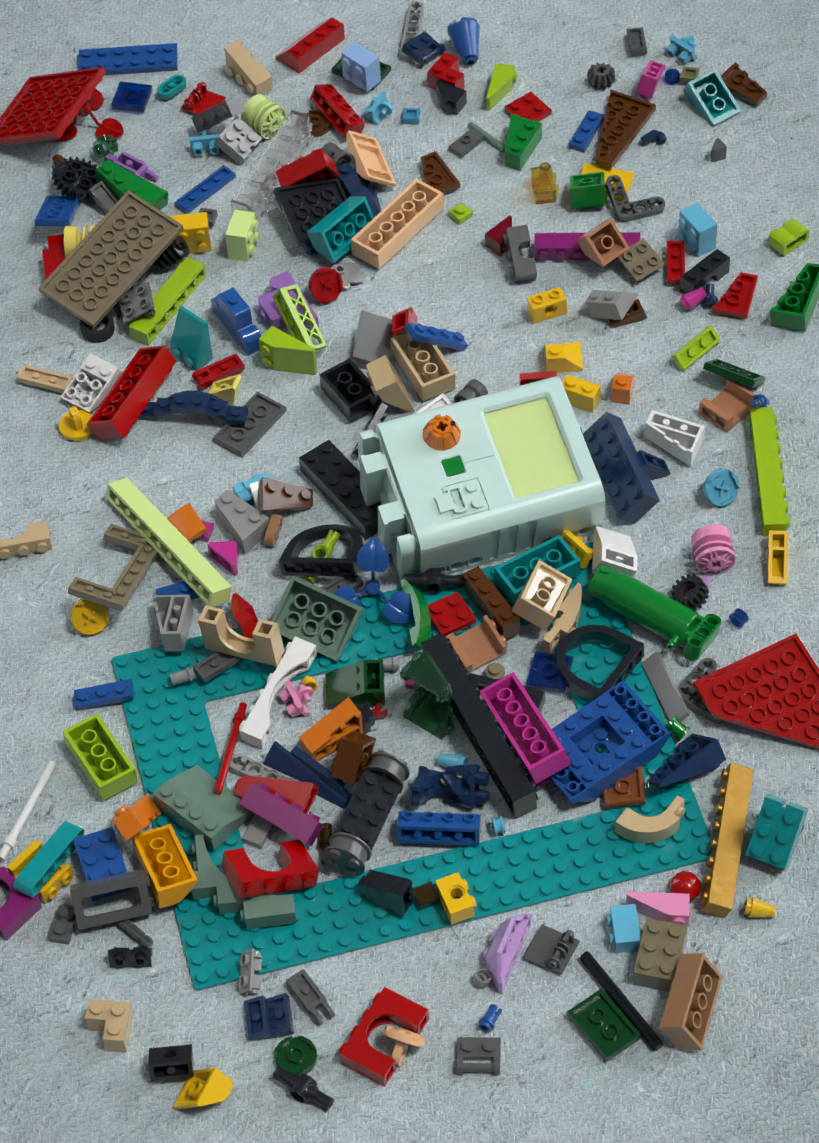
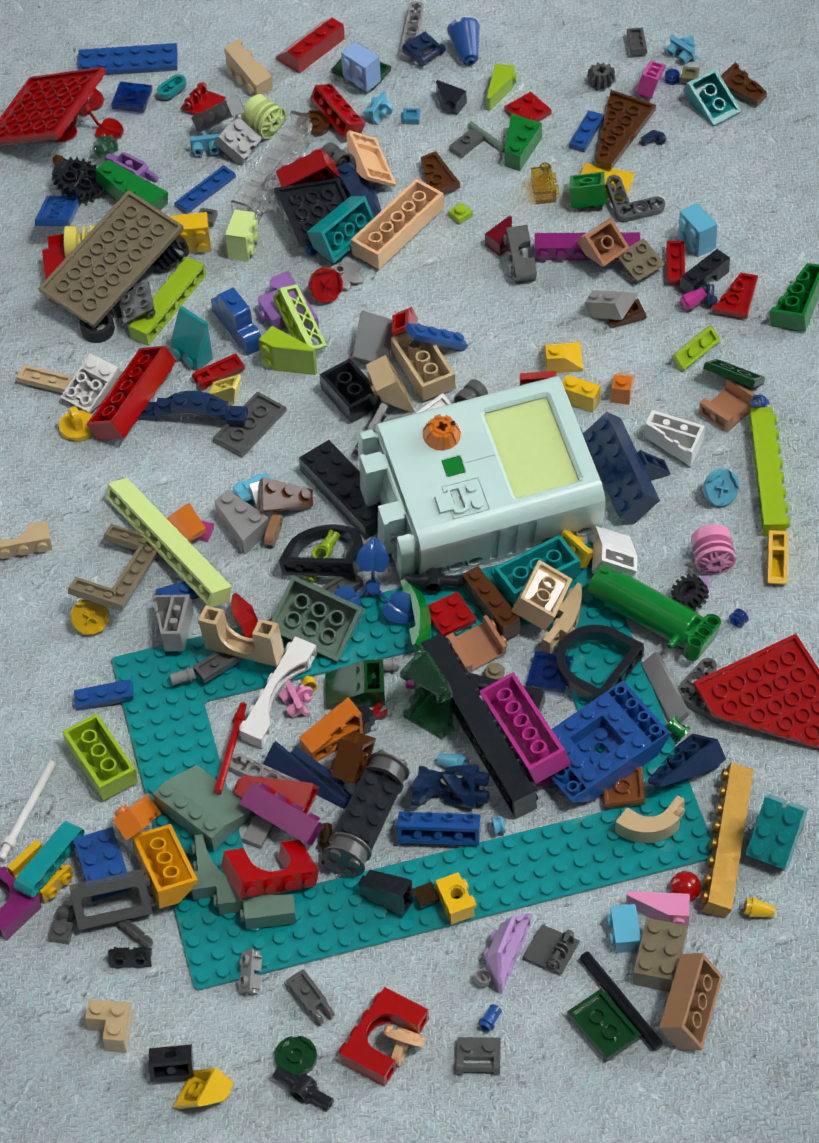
dark grey tile [88,180,118,214] -> none
dark pink slope [207,541,239,576] -> none
dark blue slope [244,993,294,1040] -> none
red brick [427,52,465,90] -> none
yellow brick [527,287,567,324] -> none
dark grey slope [711,138,727,162] -> none
lime brick [768,219,809,256] -> none

